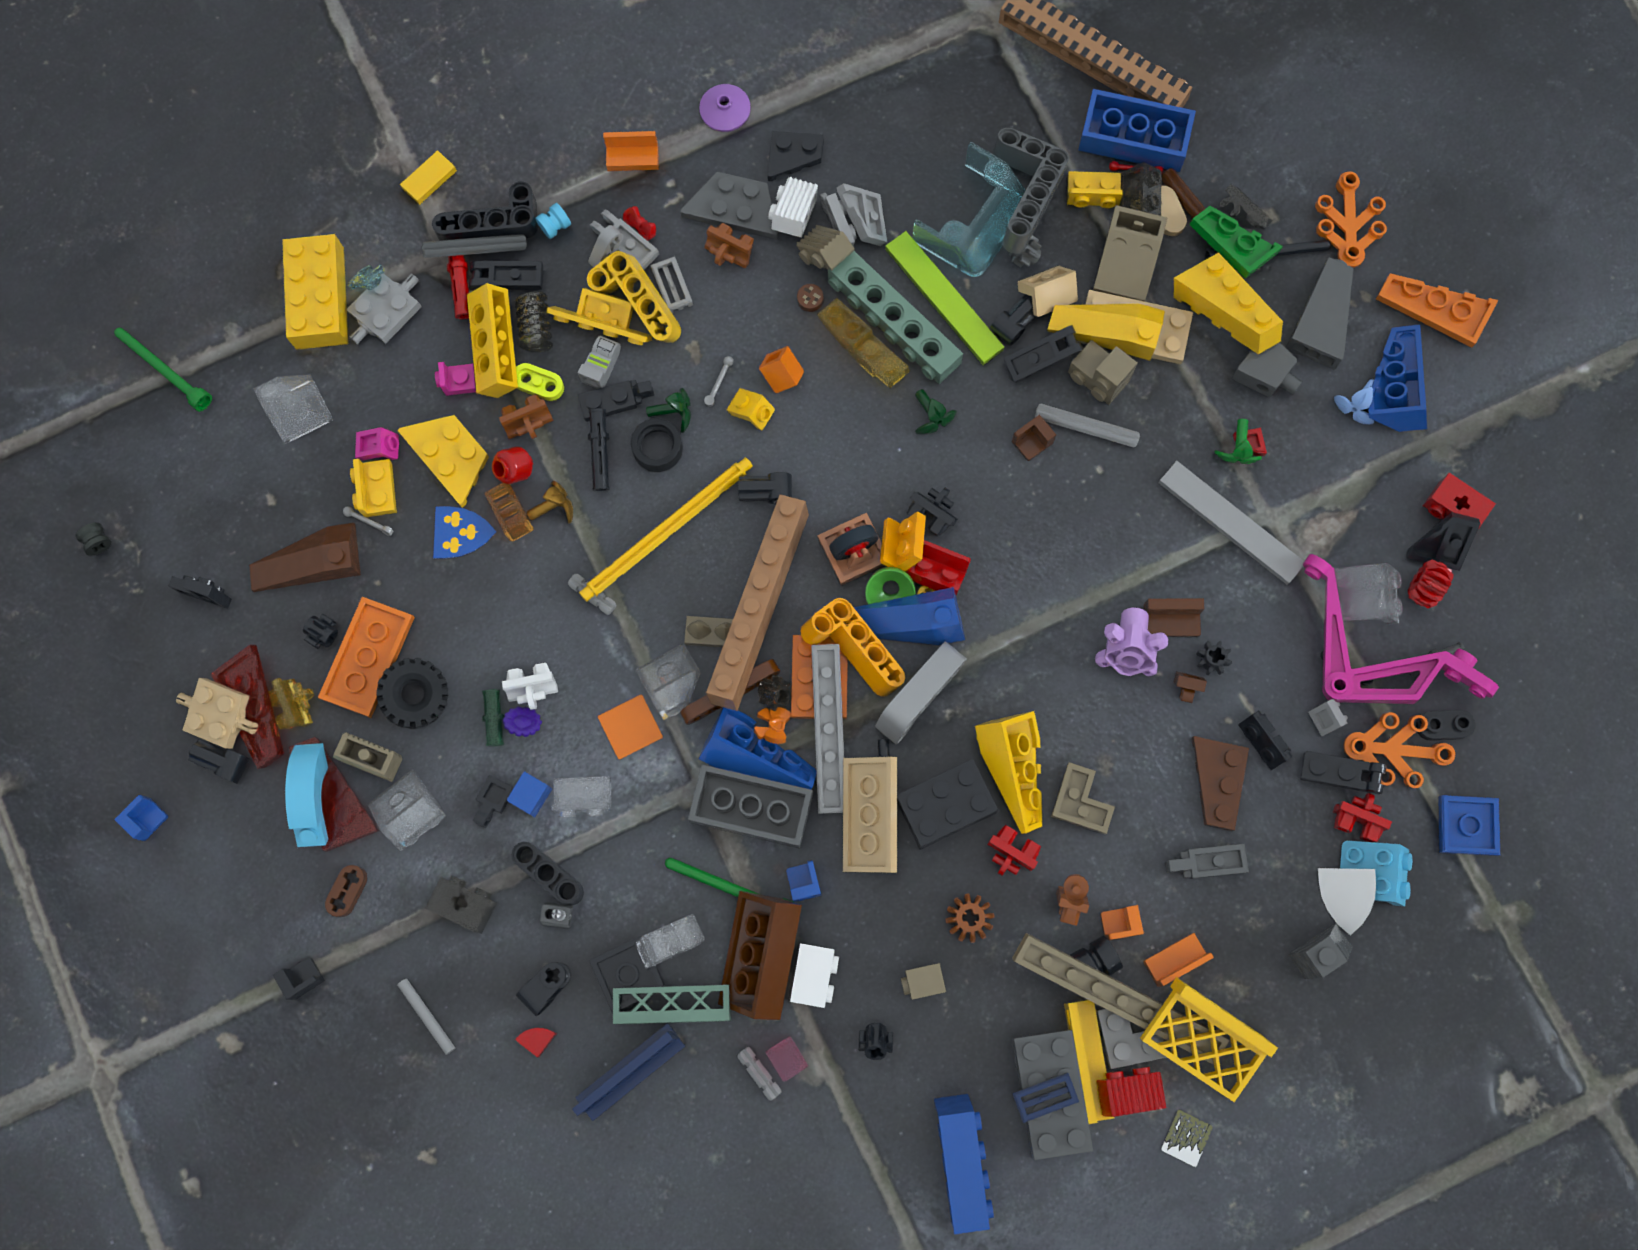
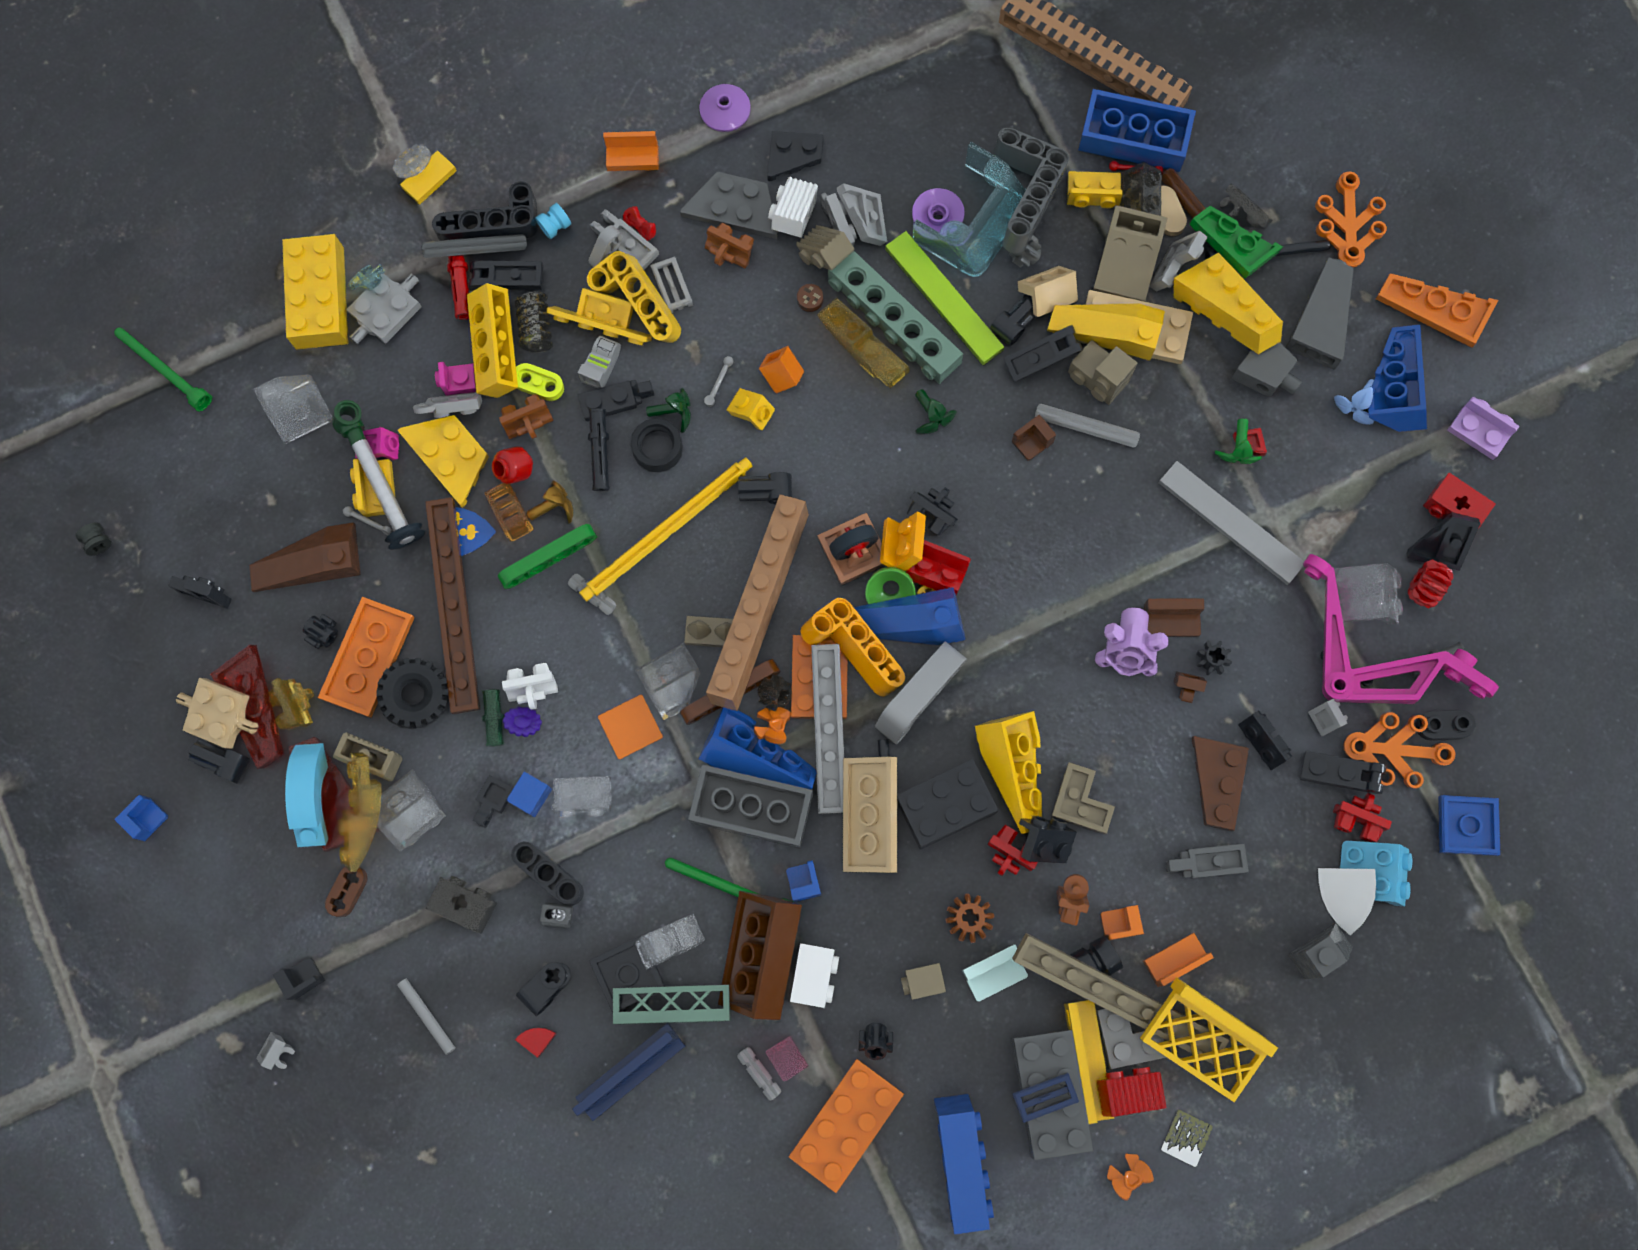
none -> light grey tile [256,1032,295,1070]
none -> piece [332,400,426,550]
none -> clear yellow slope [338,752,381,872]
none -> clear gear [392,144,431,178]
none -> light grey hinge [413,392,482,418]
none -> reddish brown plate [425,497,480,714]
none -> green beam [498,524,597,589]
none -> orange plate [789,1059,904,1193]
none -> medium lavender dish [912,188,965,238]
none -> light aqua panel [962,944,1028,1001]
none -> black bracket [1019,816,1077,863]
none -> orange piece [1107,1154,1154,1201]
none -> light grey plate [1149,231,1207,292]
none -> lavender bracket [1447,397,1519,460]

